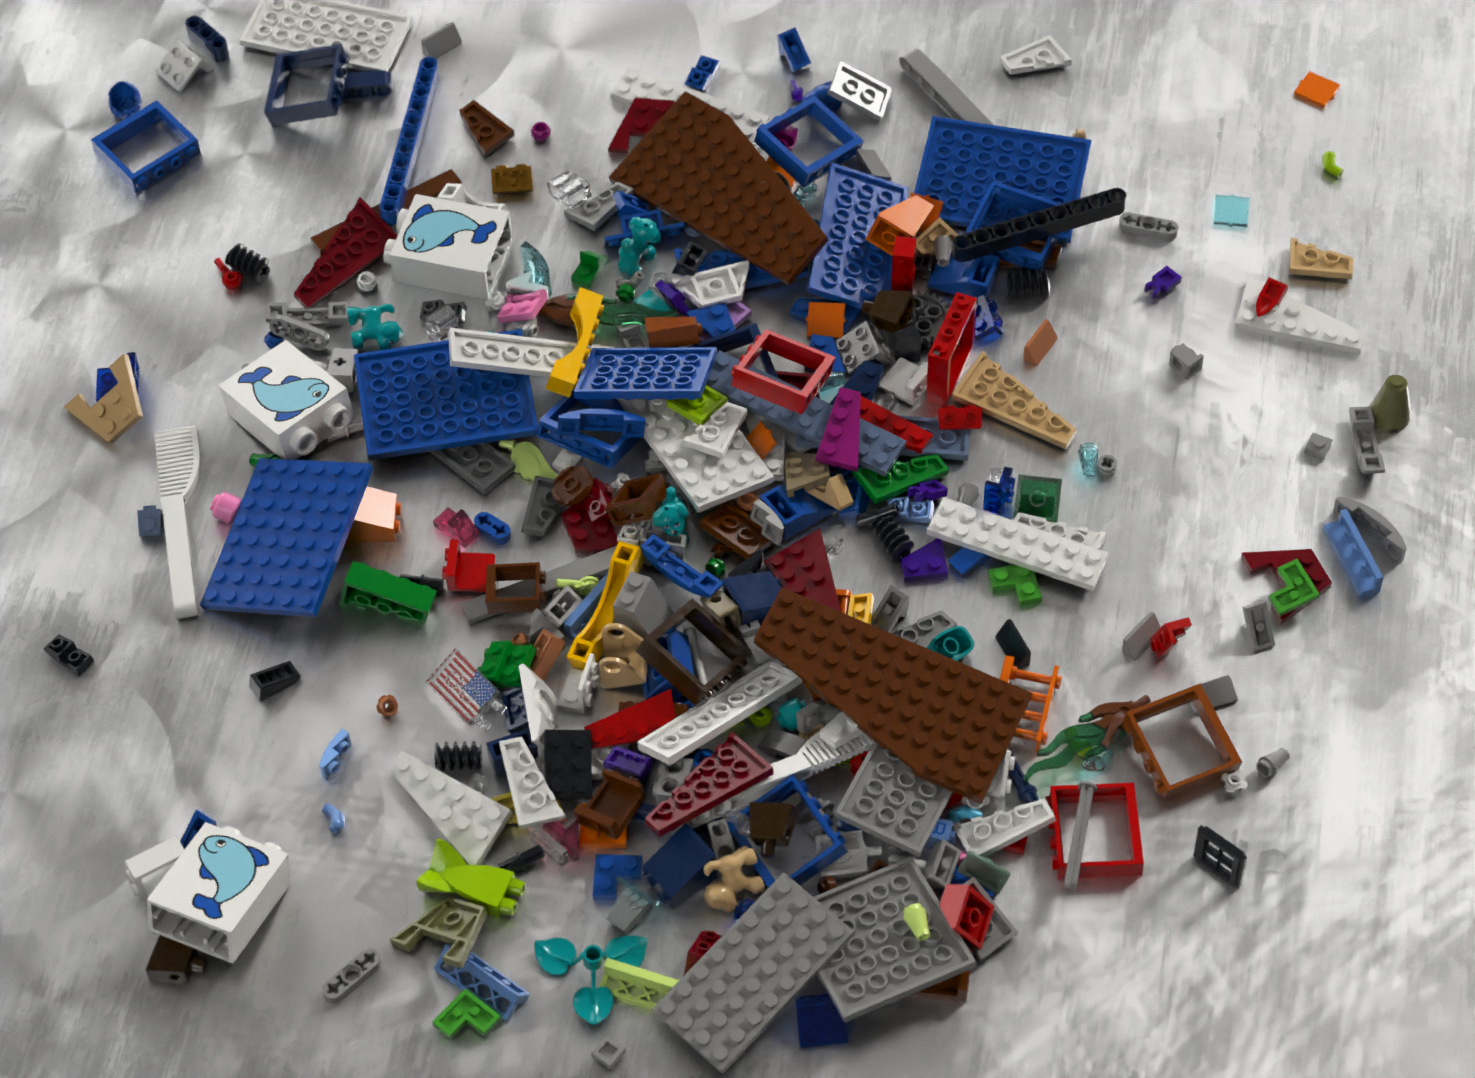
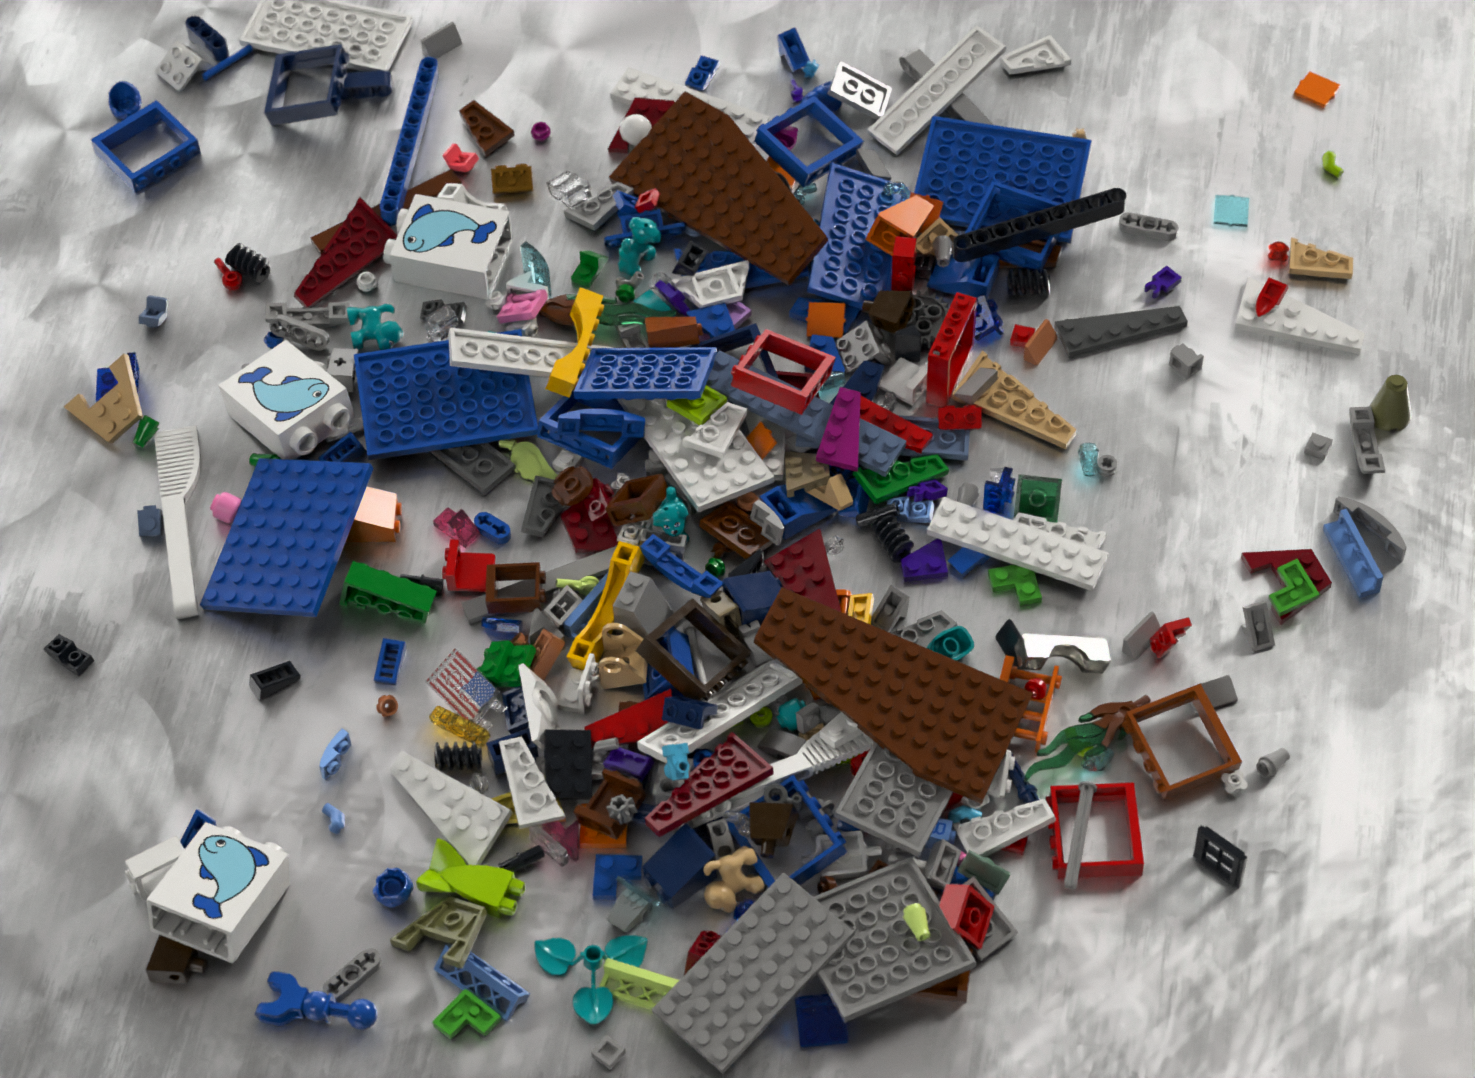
none -> green cone [133,415,160,448]
none -> sand blue bracket [139,295,168,328]
none -> blue bar [202,45,253,81]
none -> blue piece [254,972,378,1030]
none -> blue slope [317,432,367,462]
none -> blue hair [372,868,413,907]
none -> blue slope [374,638,407,685]
none -> clear yellow beam [429,706,491,747]
none -> coral bracket [443,143,479,172]
none -> clear blue tile [481,617,523,633]
none -> light grey arm [591,738,619,766]
none -> light grey gear [606,794,637,825]
none -> white hair [619,114,652,145]
none -> red plate [635,188,660,213]
none -> dark blue bracket [662,695,718,730]
none -> medium azure plate [662,743,690,781]
none -> dark grey plate [764,784,801,811]
none -> dark azure plate [803,59,819,78]
none -> white plate [868,25,1006,155]
none -> clear light blue arm [883,181,911,200]
none -> light grey slope [954,367,998,405]
none -> red plate [1010,324,1036,348]
none -> clear smoke arch [1014,633,1111,673]
none -> red plate [1025,678,1047,700]
none -> dark grey wing [1054,306,1188,357]
none -> clear red plate [1268,241,1289,262]

